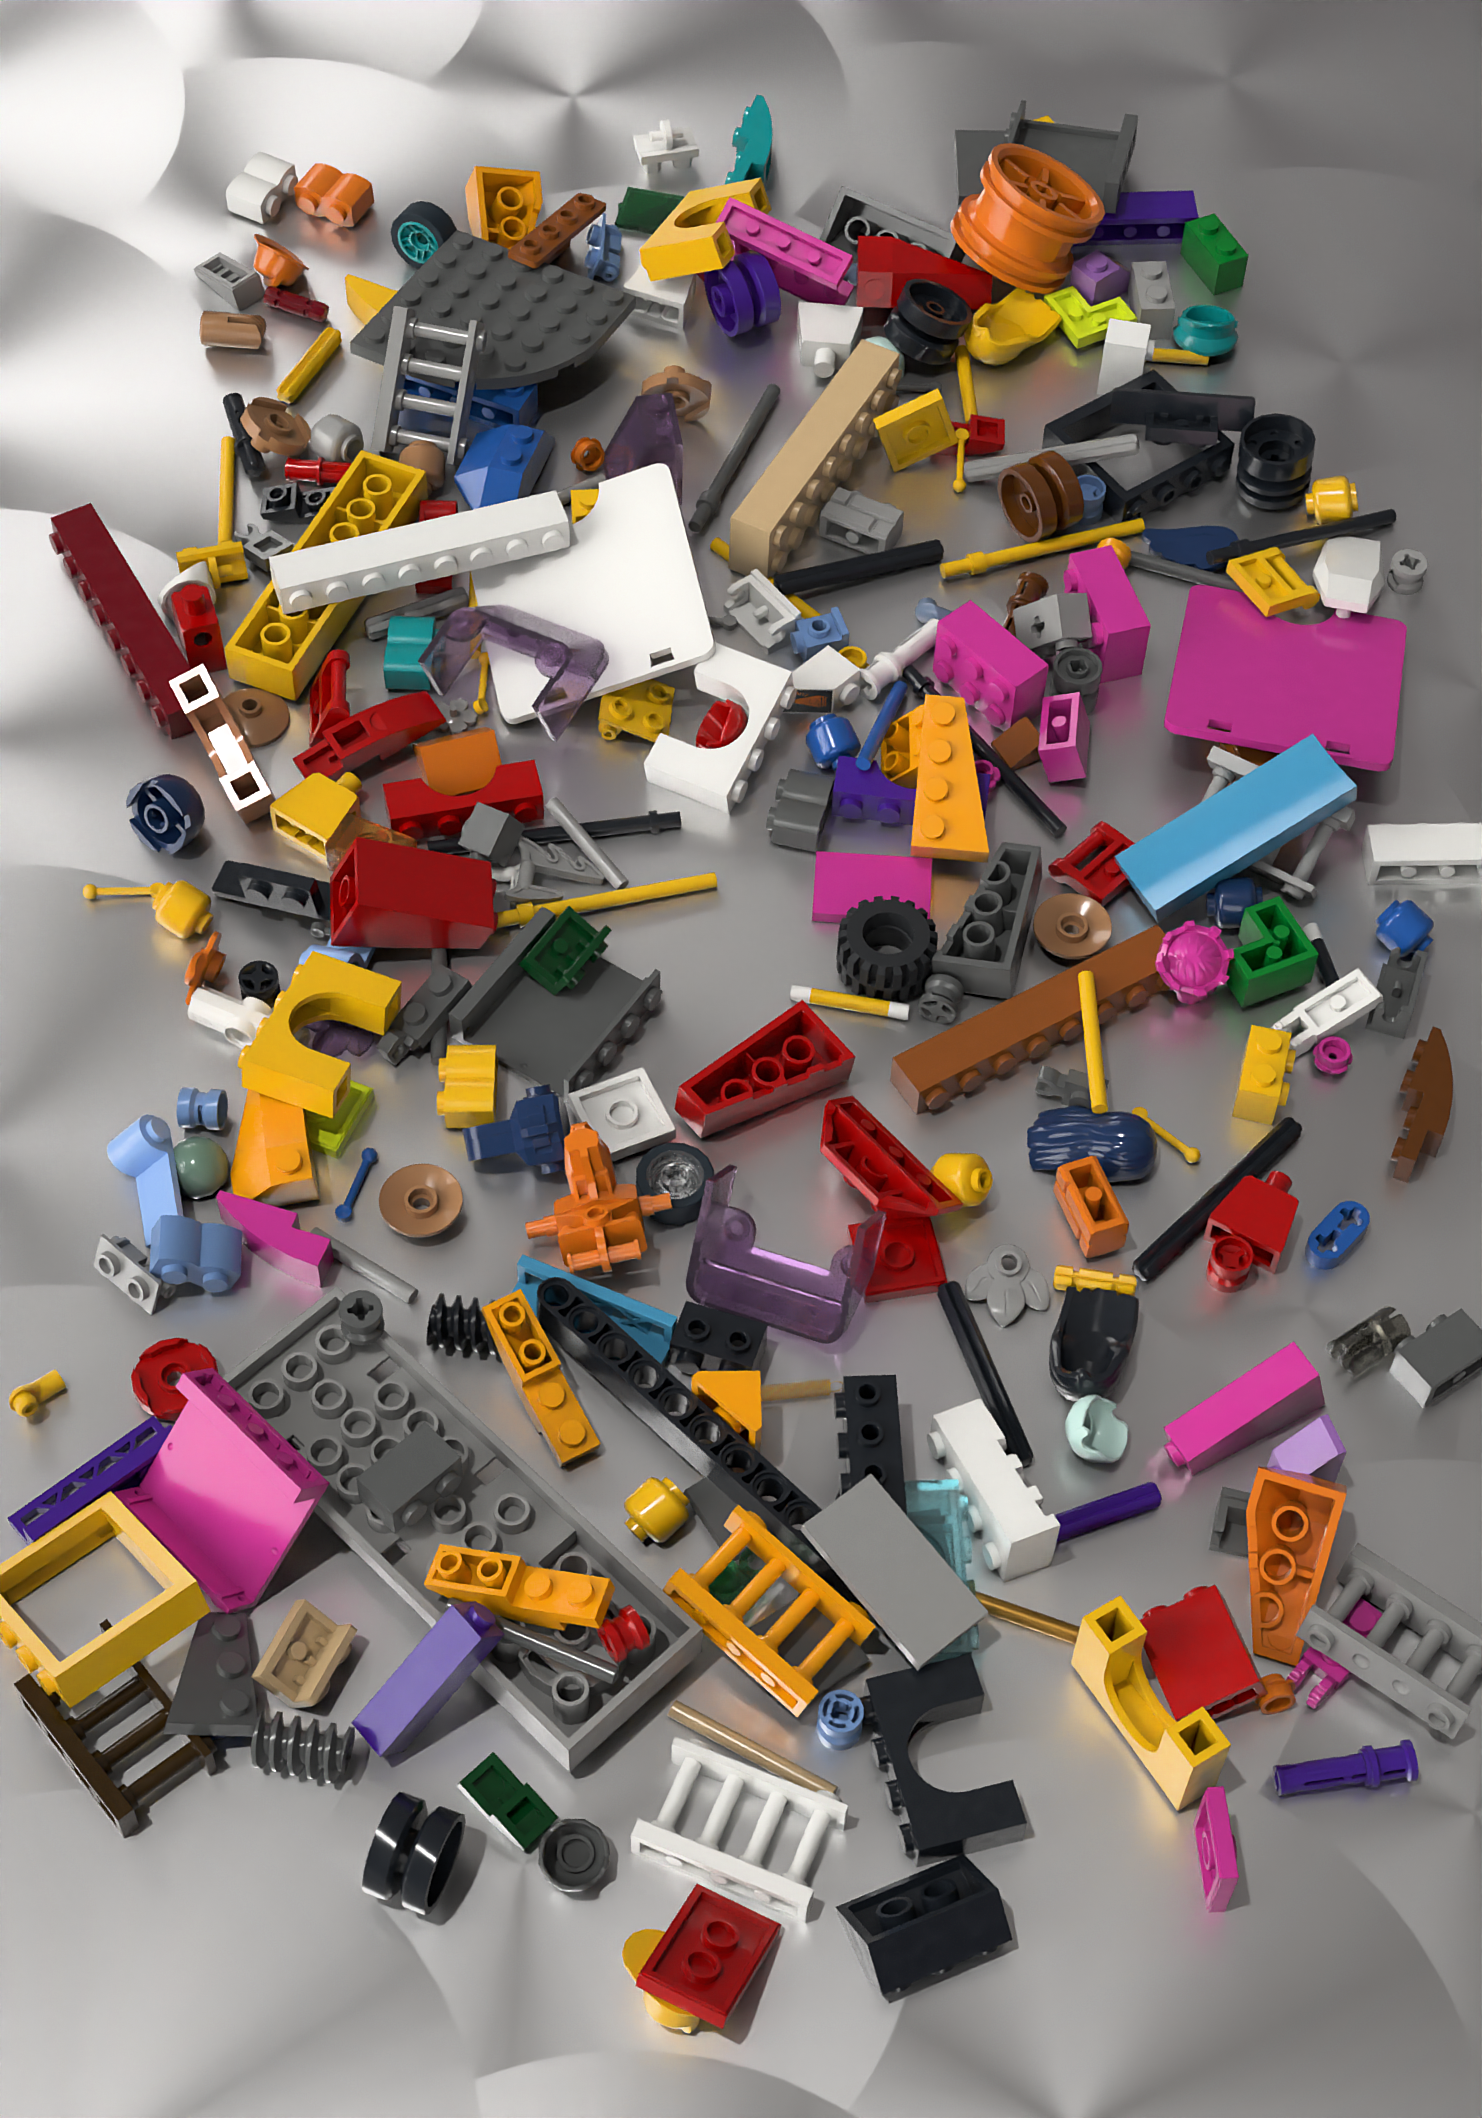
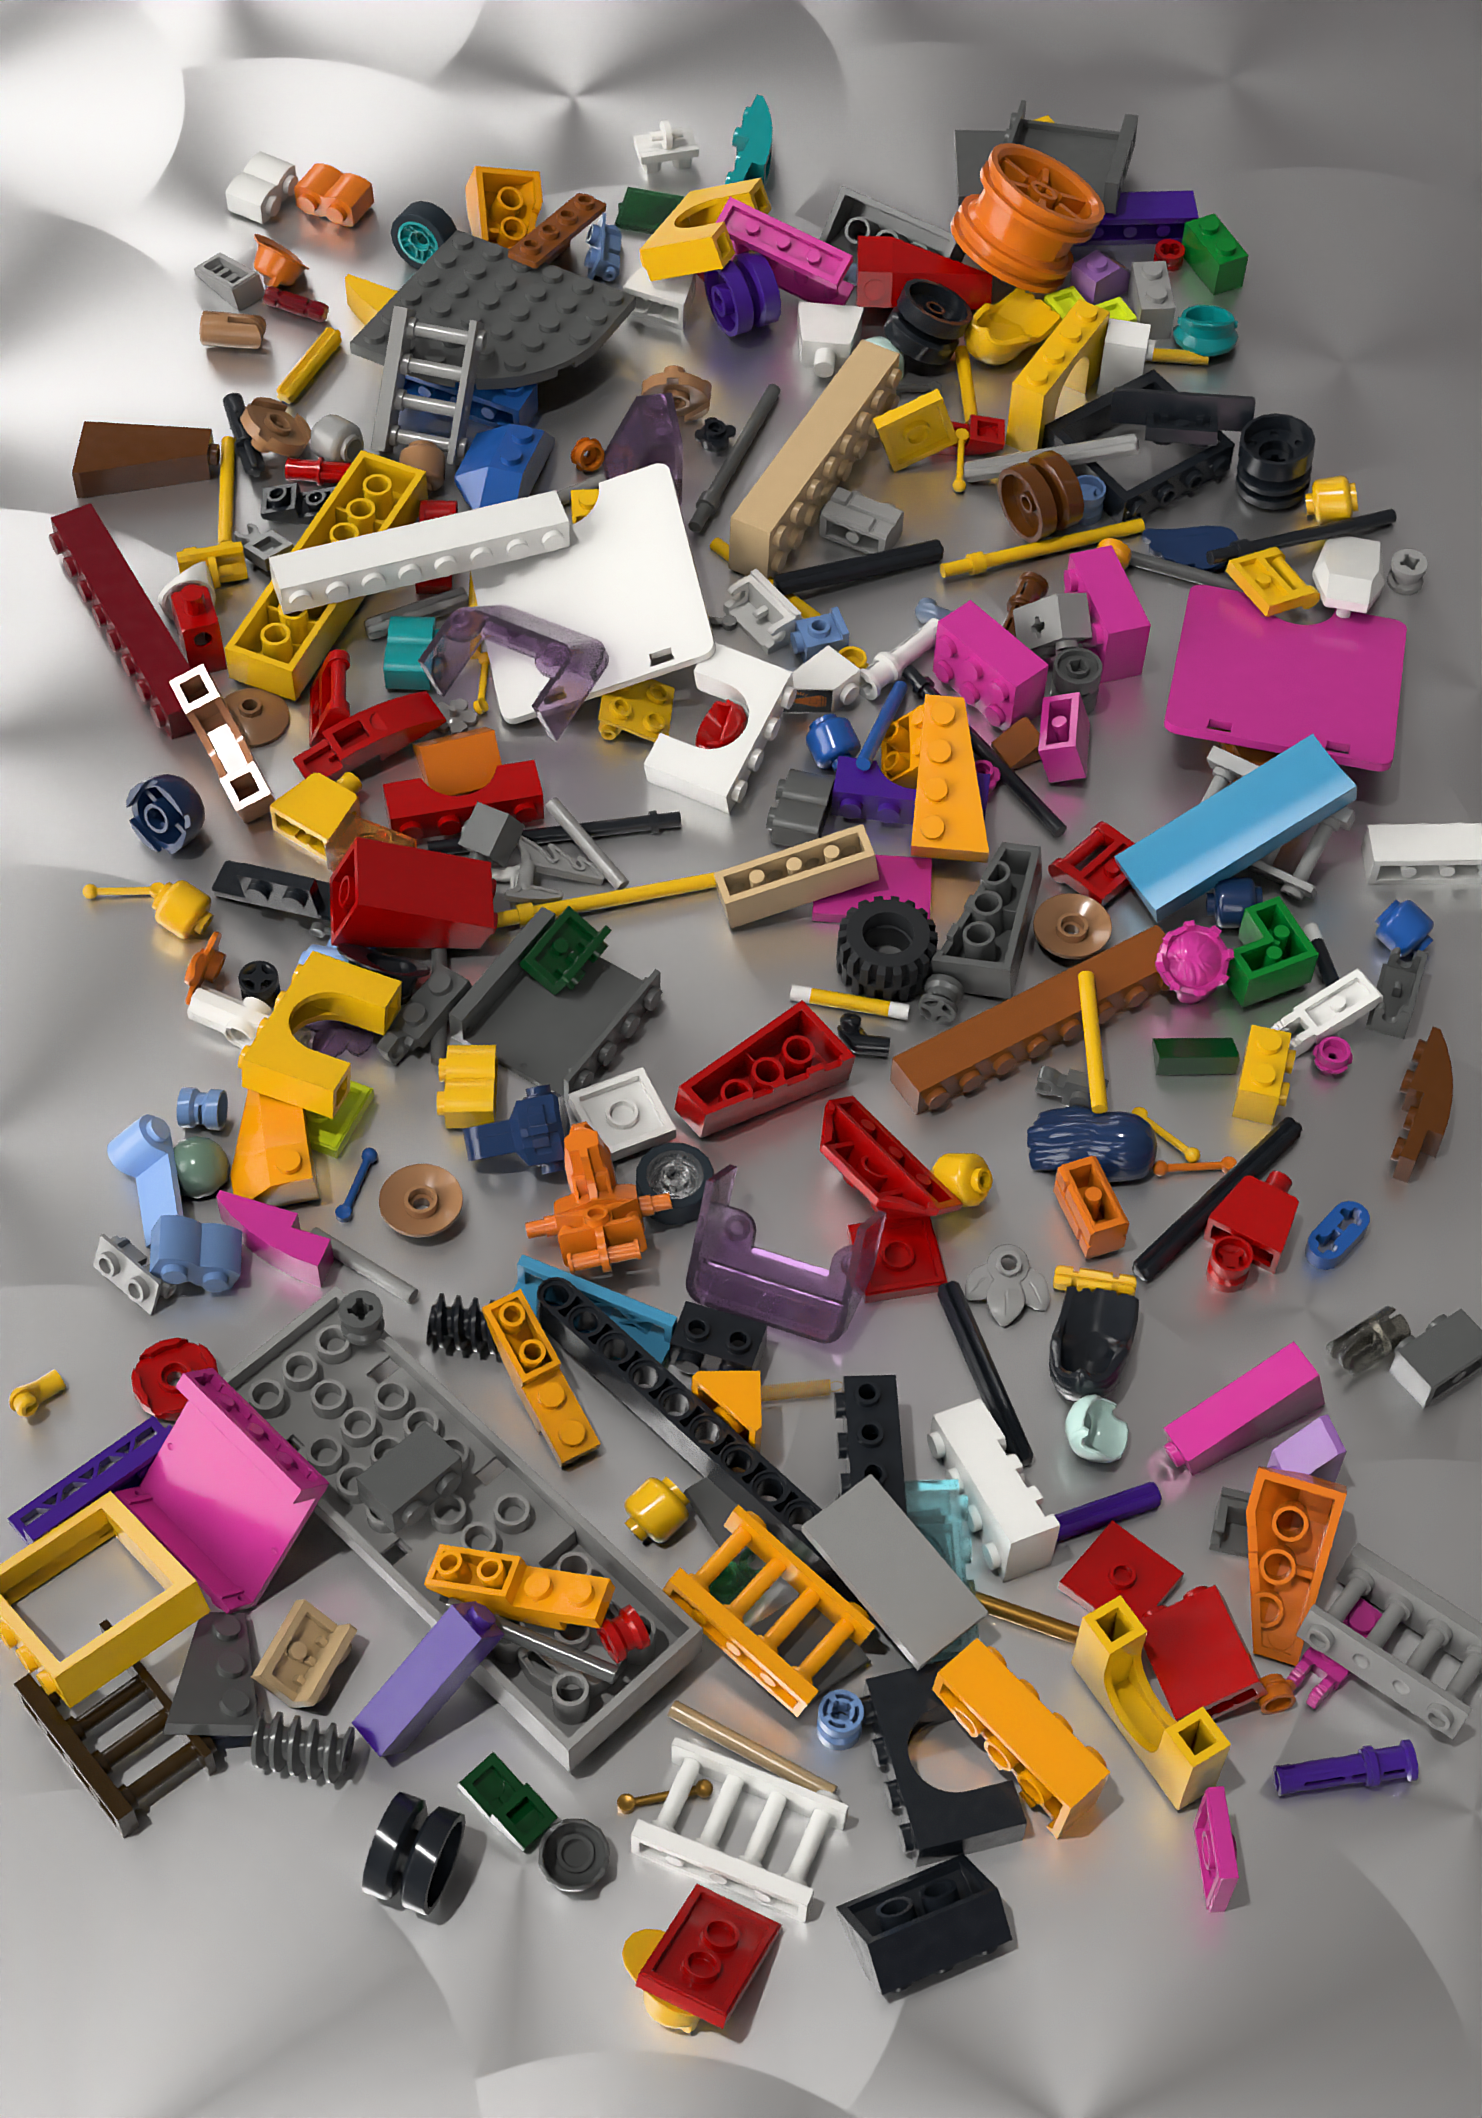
none -> reddish brown slope [72,421,220,498]
none -> black piece [336,943,431,1005]
none -> pearl gold hinge [617,1779,713,1814]
none -> black plate [694,417,736,452]
none -> tan brick [713,824,879,929]
none -> black arm [837,1013,890,1057]
none -> light orange wedge [932,1638,1110,1839]
none -> yellow arch [1005,299,1110,452]
none -> red plate [1058,1520,1184,1620]
none -> dark green slope [1152,1038,1240,1075]
none -> orange hinge [1152,1156,1237,1176]
none -> red bush [1153,239,1185,272]

